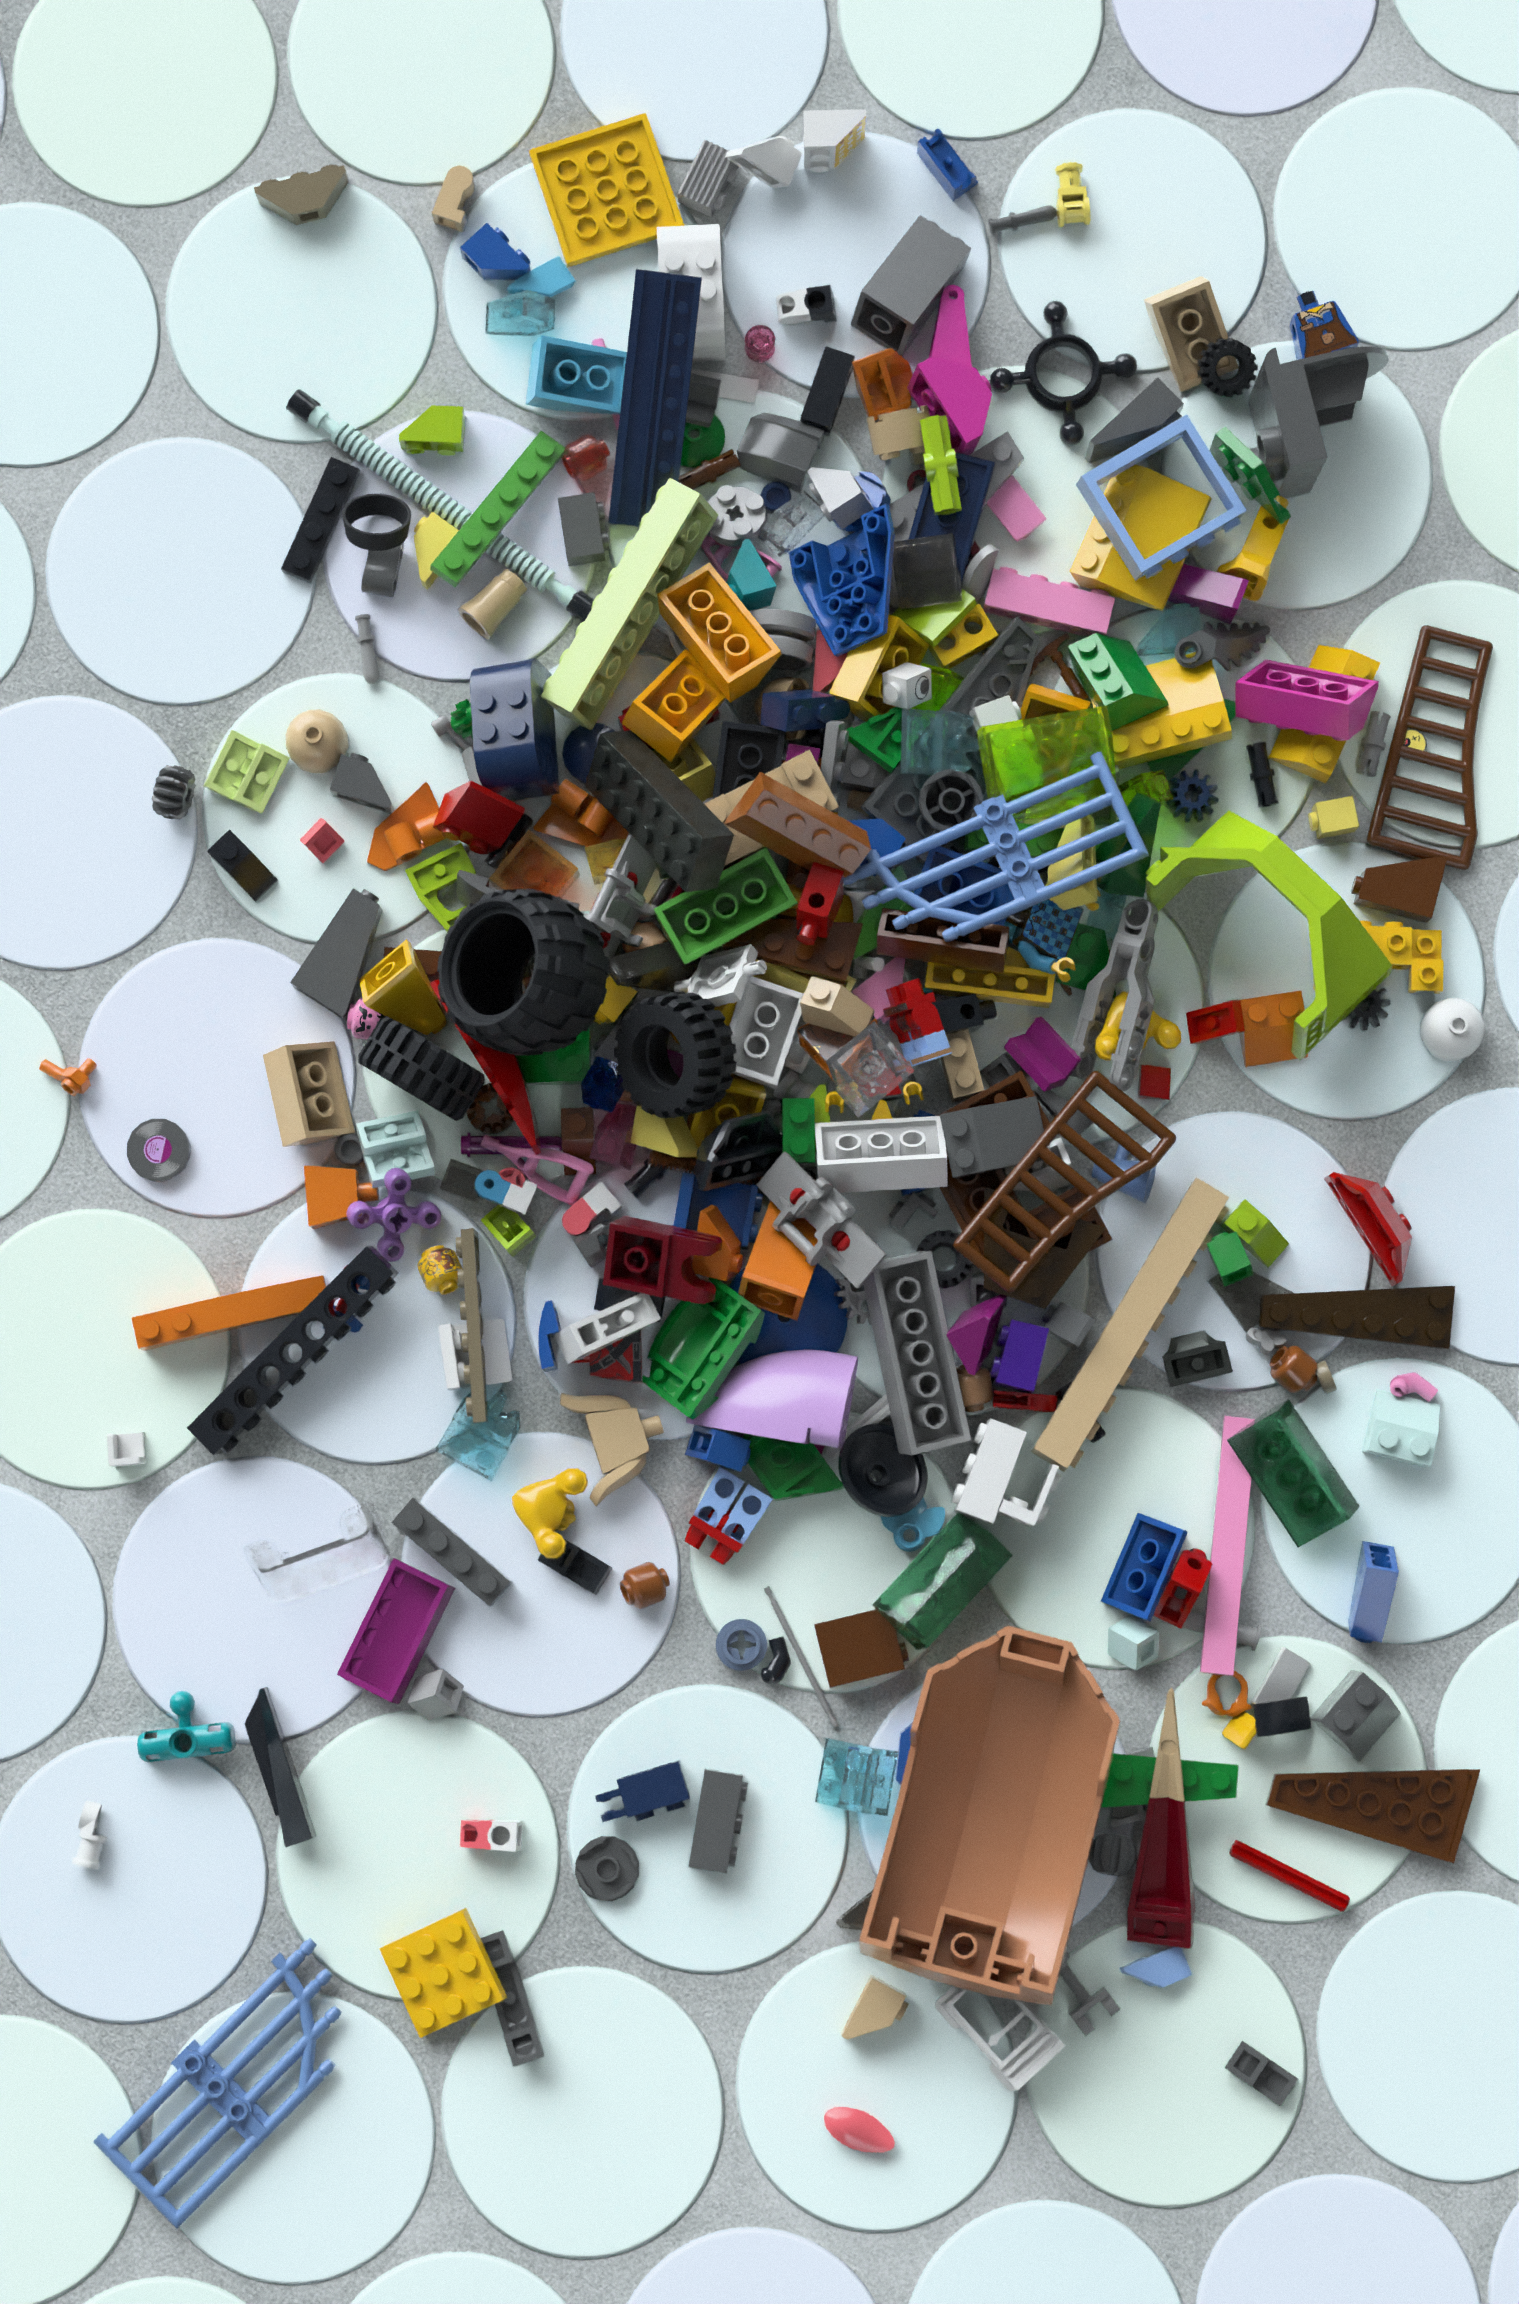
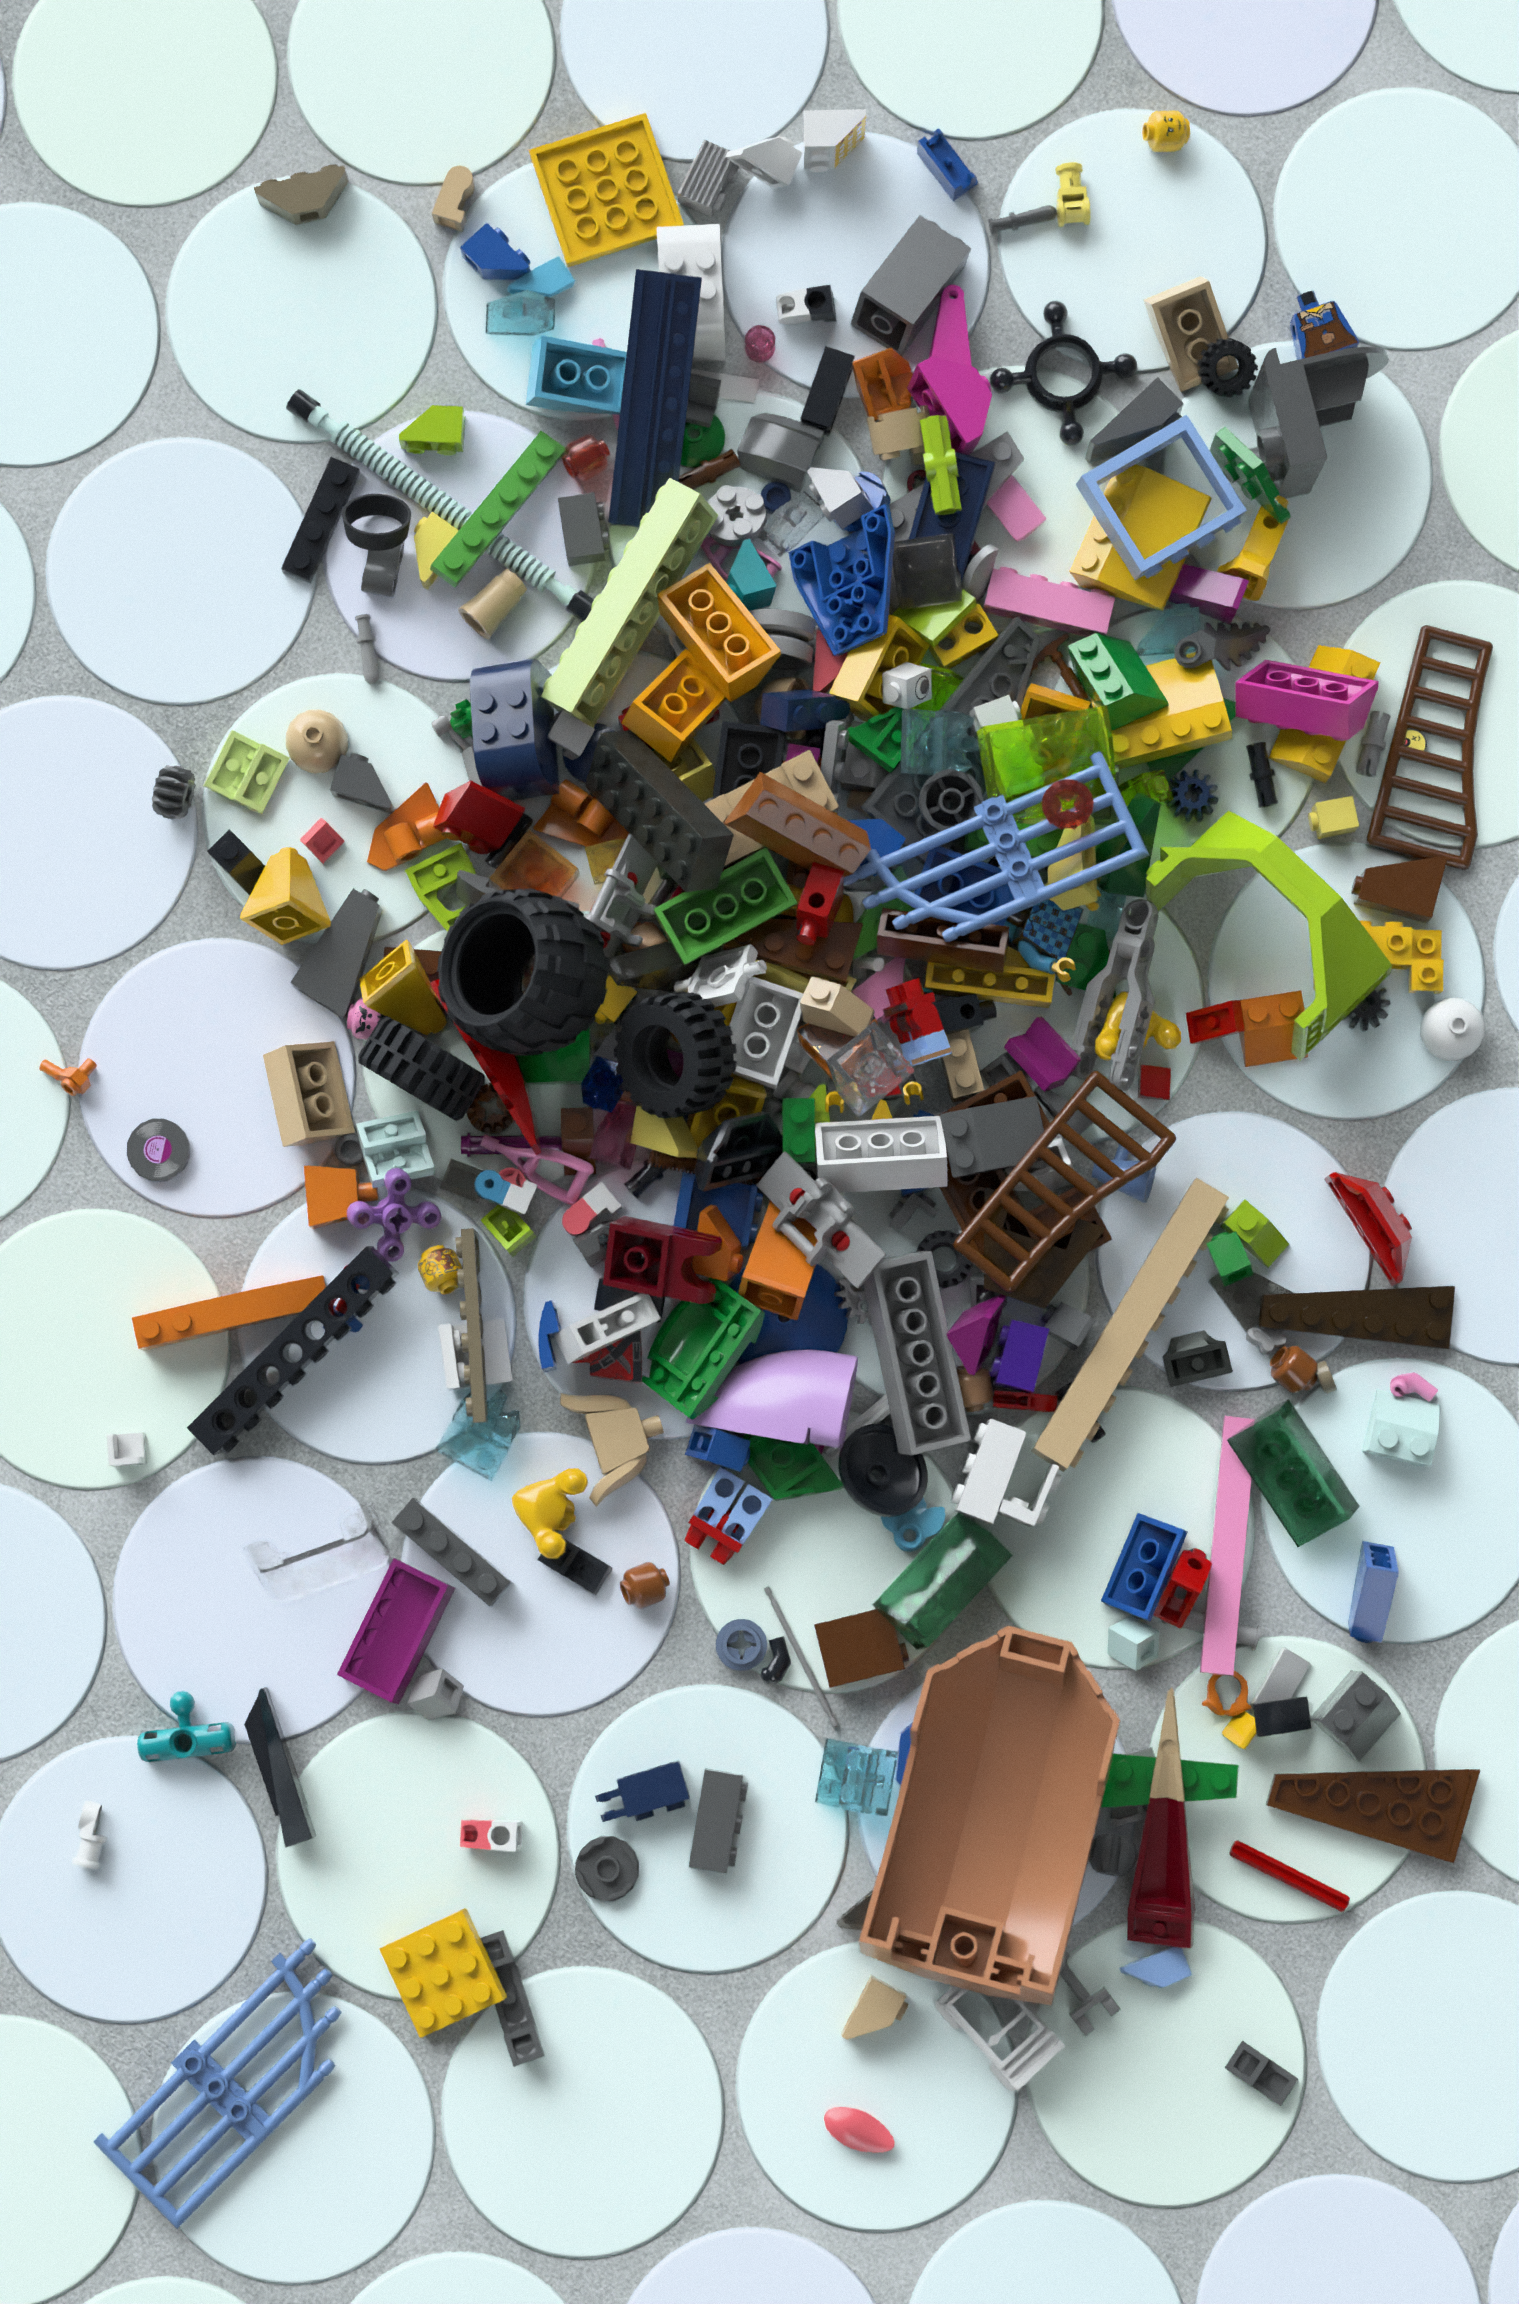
none -> yellow slope [240,847,331,945]
none -> light grey panel [547,710,595,760]
none -> clear red gear [1042,779,1094,830]
none -> yellow head [1142,111,1190,152]

